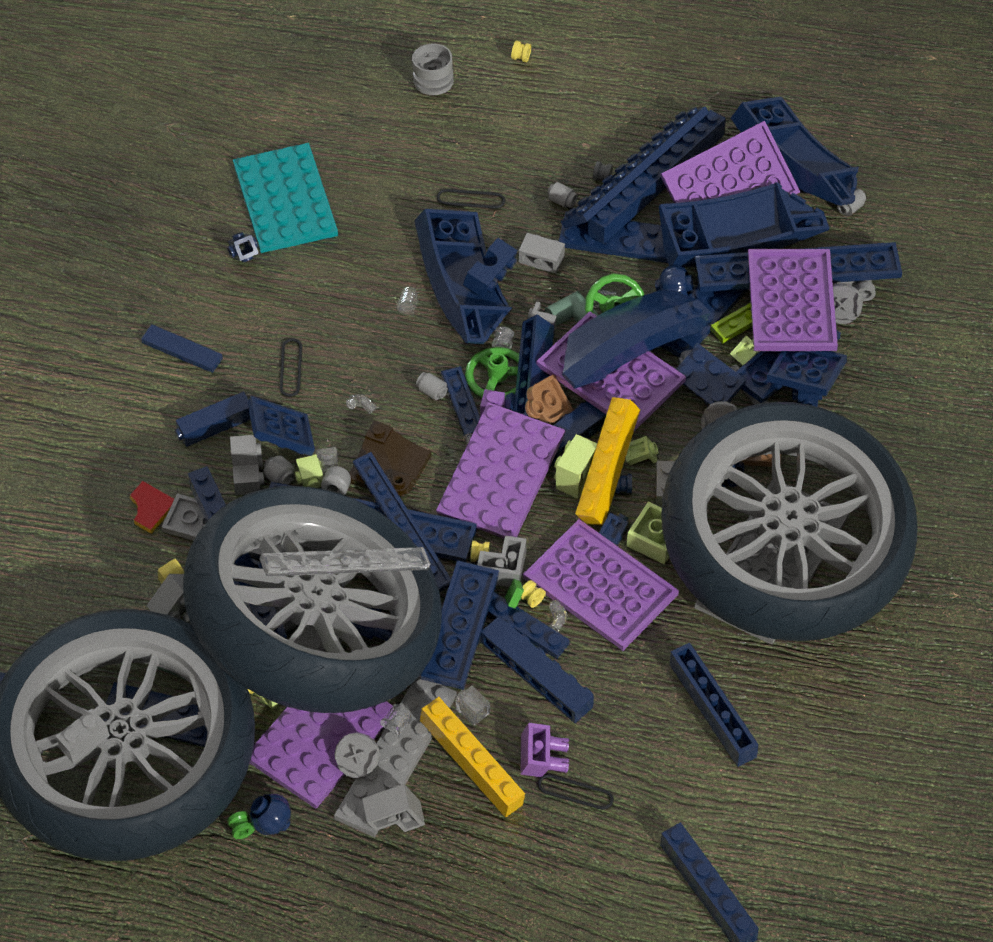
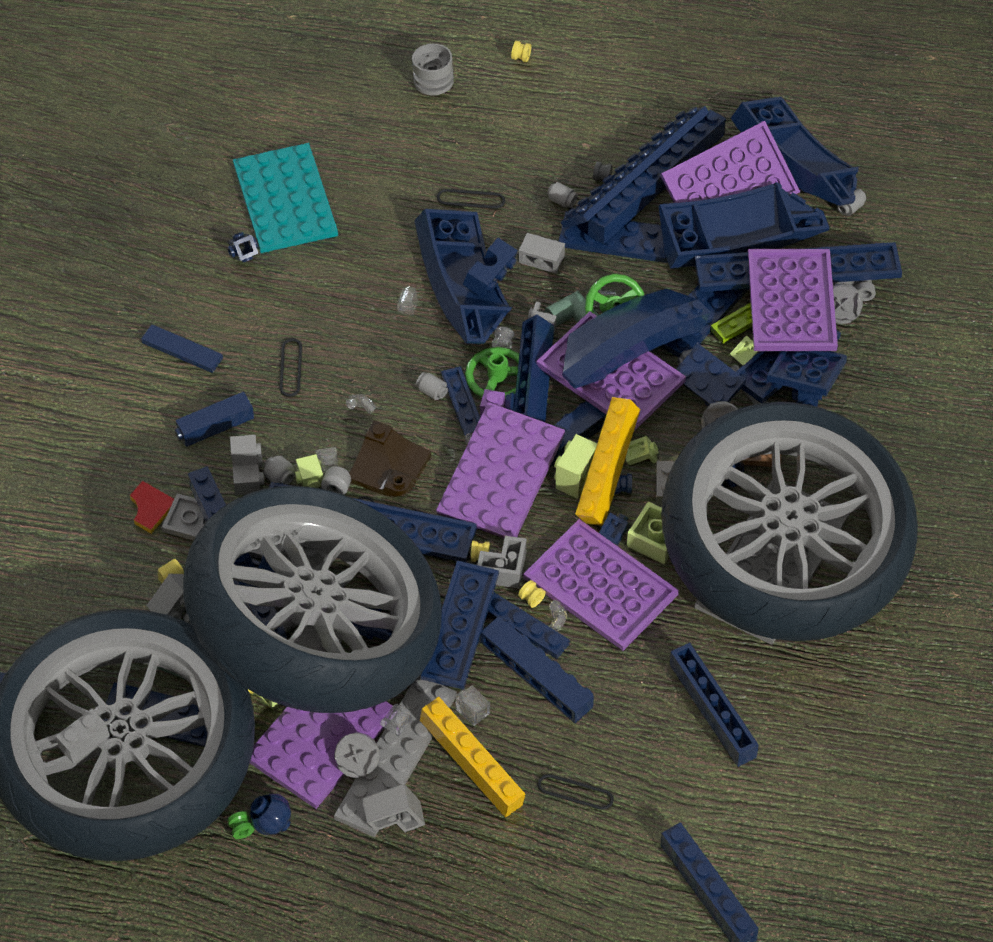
dark blue plate [248,396,315,456] -> none
clear plate [260,547,430,576] -> none
dark blue tile [353,452,451,592] -> none
bright green tile [505,579,524,608] -> none
medium lavender brick [521,723,569,777] -> none
medium nougat plate [525,374,574,424] -> none
dark blue plant [655,265,693,296] -> none

